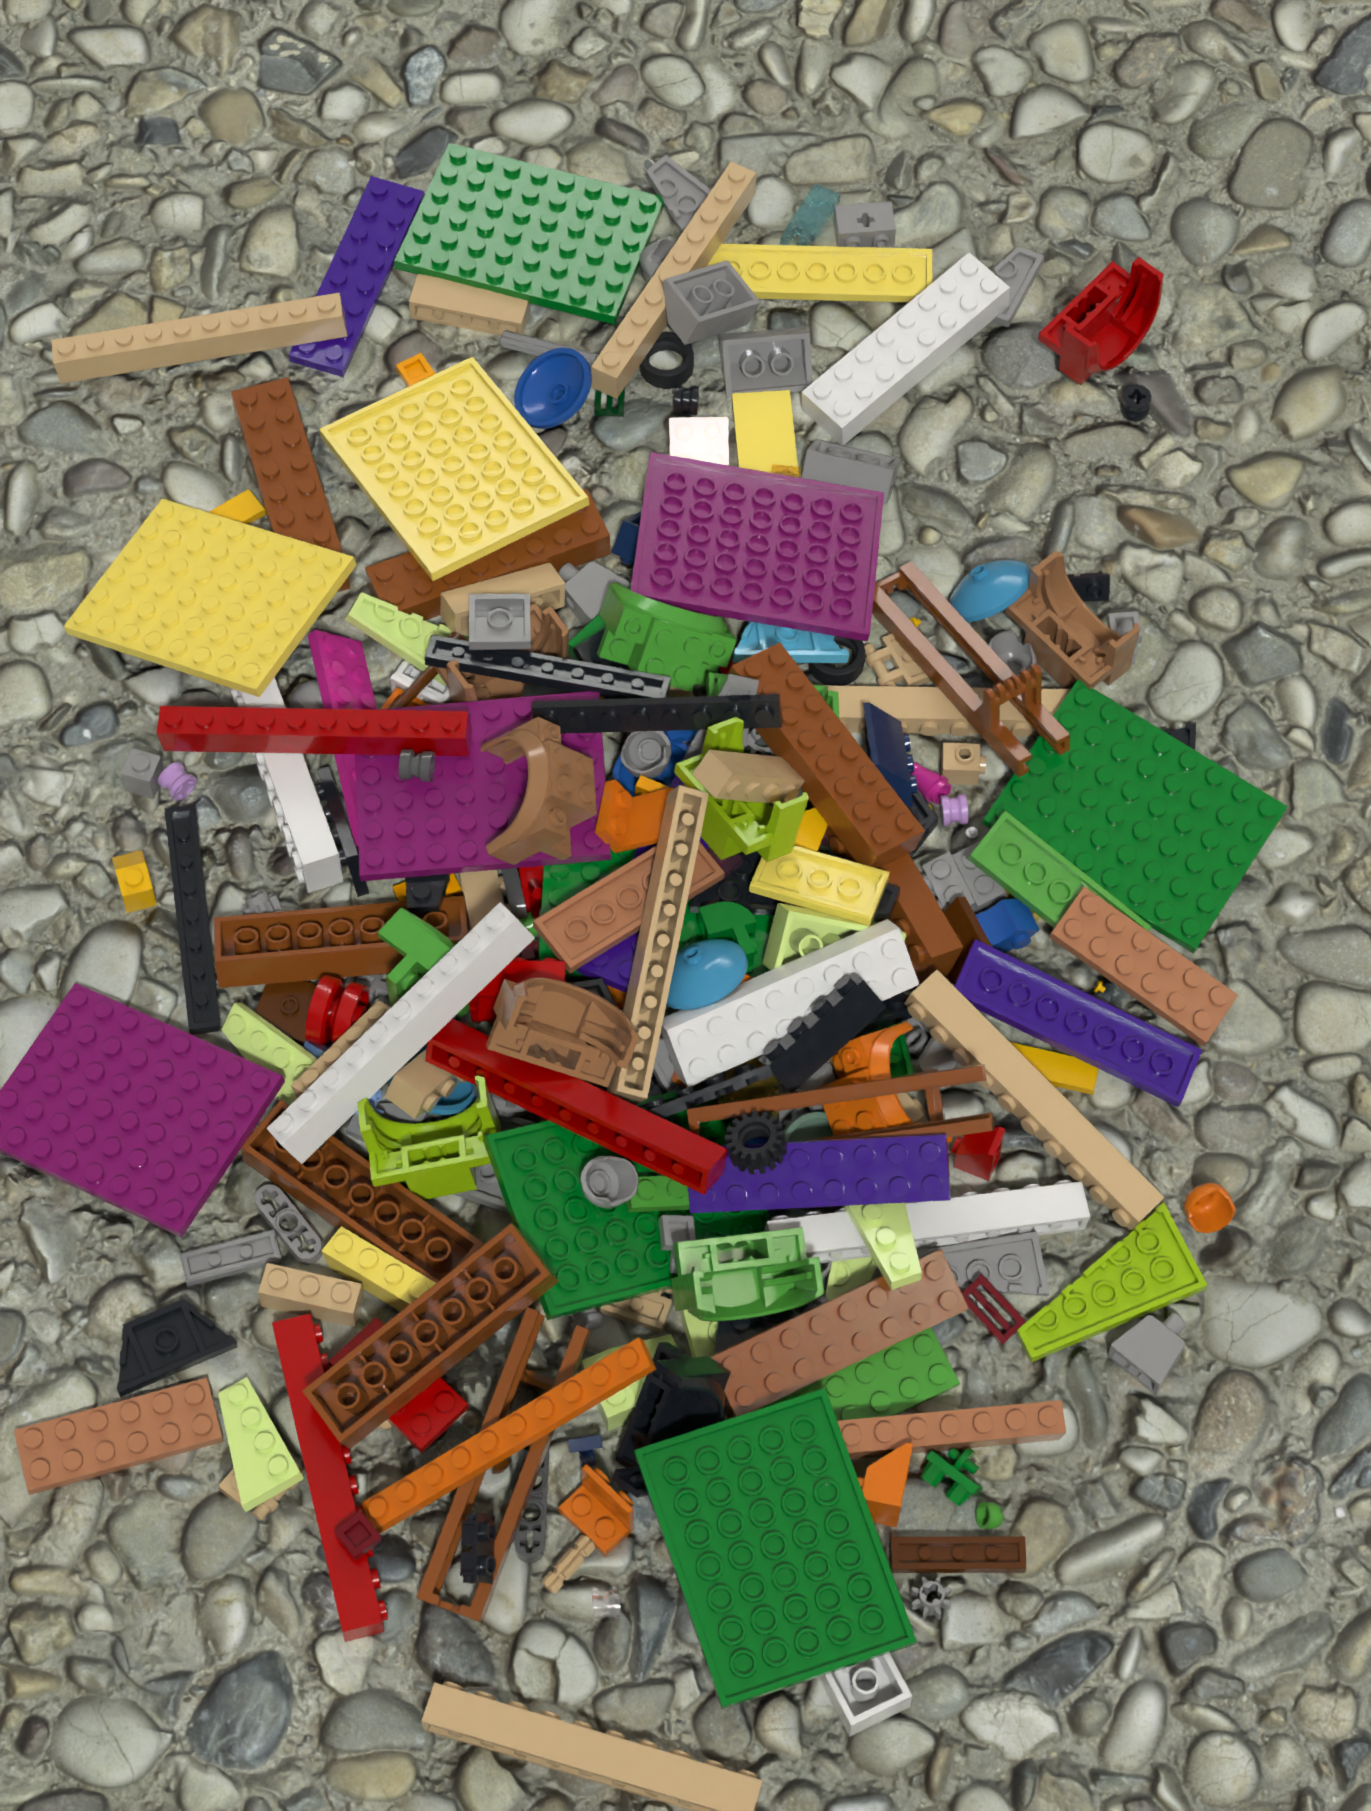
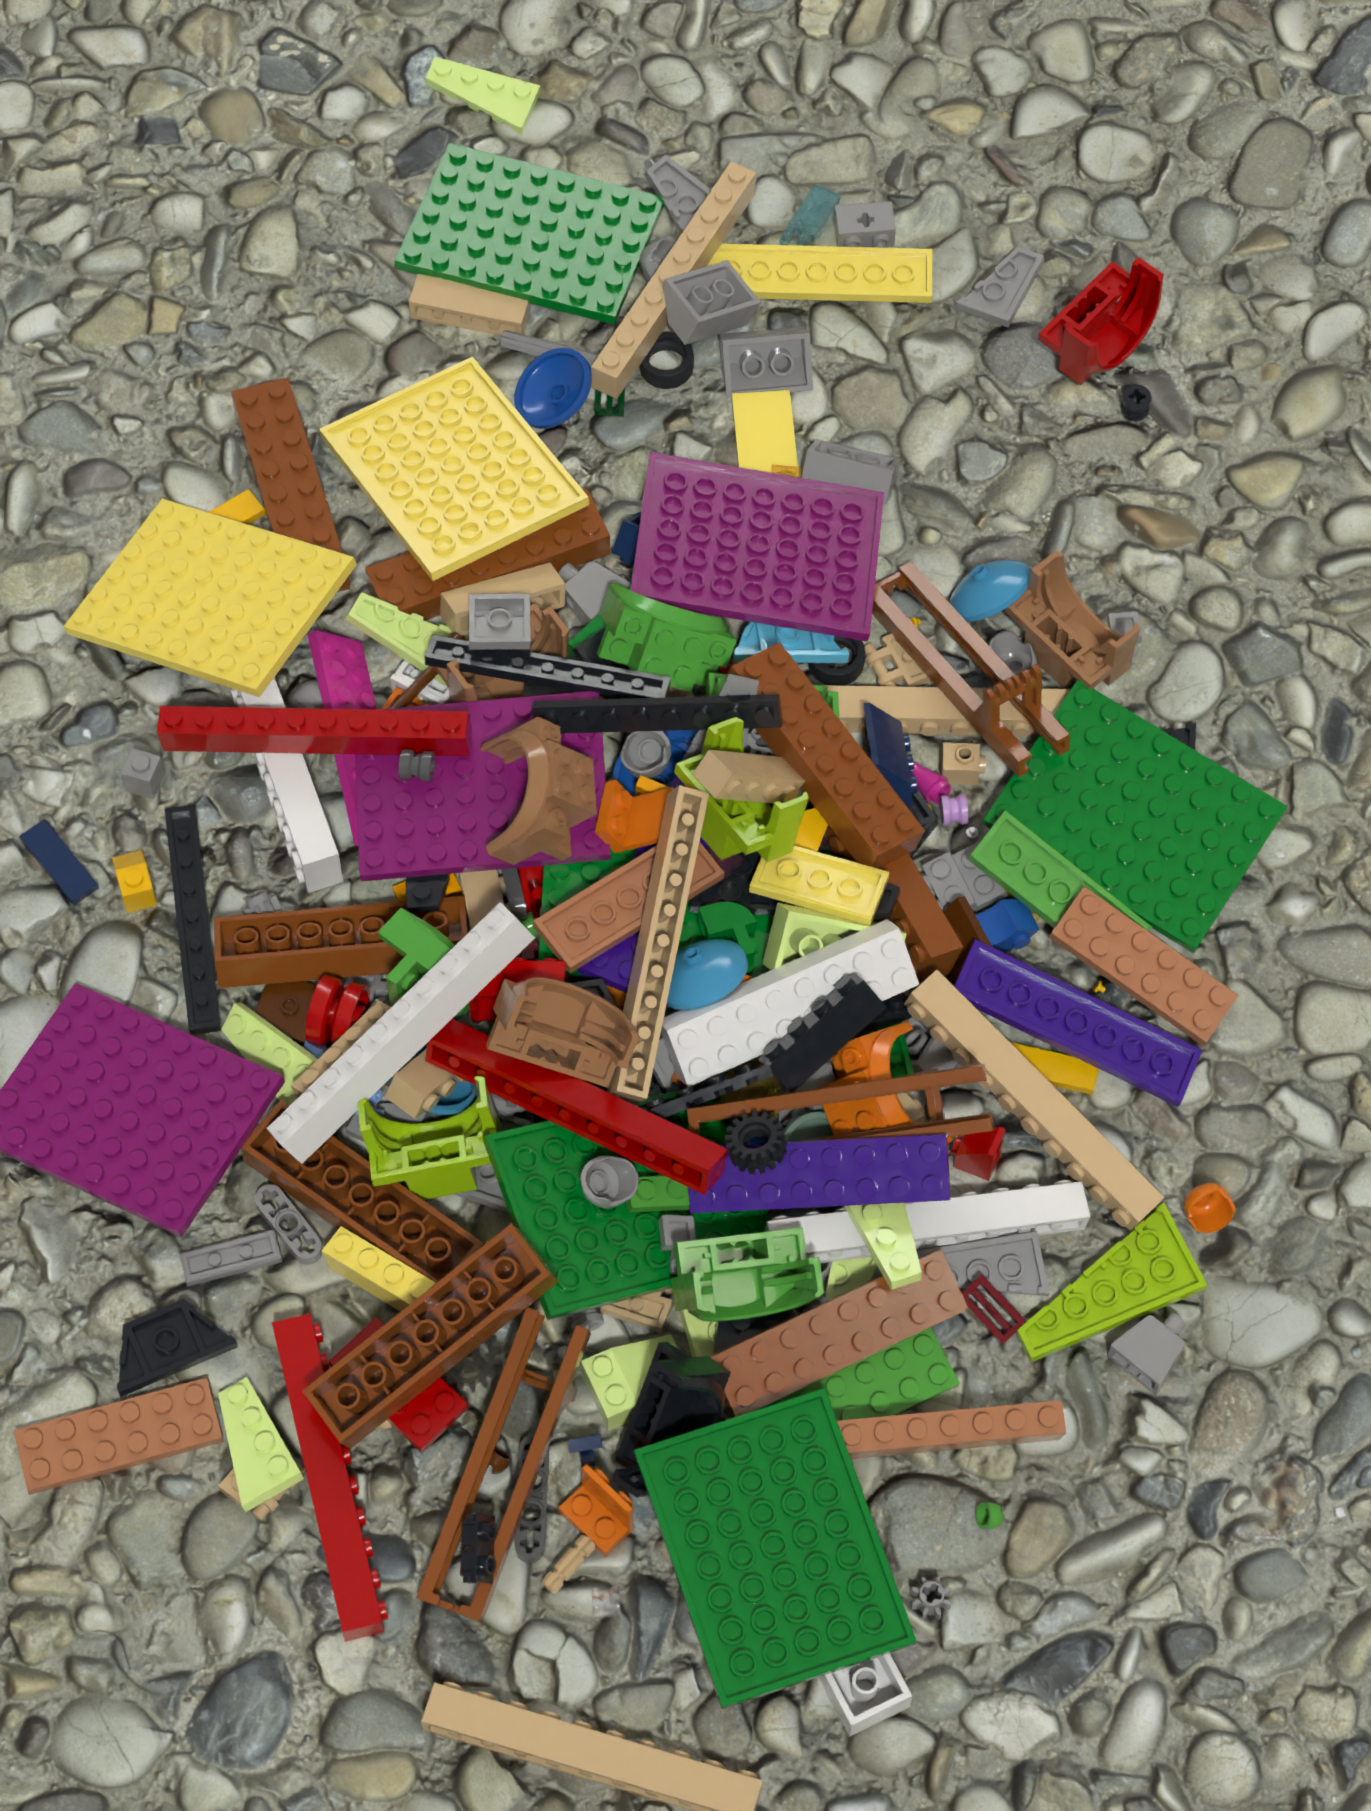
tan brick [51,293,348,384] -> none
lavender wheel [158,762,197,801] -> none
tan brick [258,1263,364,1328] -> none
dark purple plate [288,176,425,378] -> none
black wing [315,766,369,897] -> none
dark red plate [334,1512,382,1561] -> none
orange plate [361,1337,656,1534] -> none
light orange plate [396,353,435,387] -> none
bracket [669,417,729,465] -> none
black wheel [674,385,699,415] -> none
white brick [801,252,1010,445] -> none
orange slope [858,1443,913,1528] -> none
reddish brown plate [890,1536,1027,1573] -> none
green hips [921,1447,983,1507] -> none
black hinge [1067,571,1110,602] -> none
none -> dark blue tile [19,819,99,906]
none -> yellowish green wing [425,57,541,135]

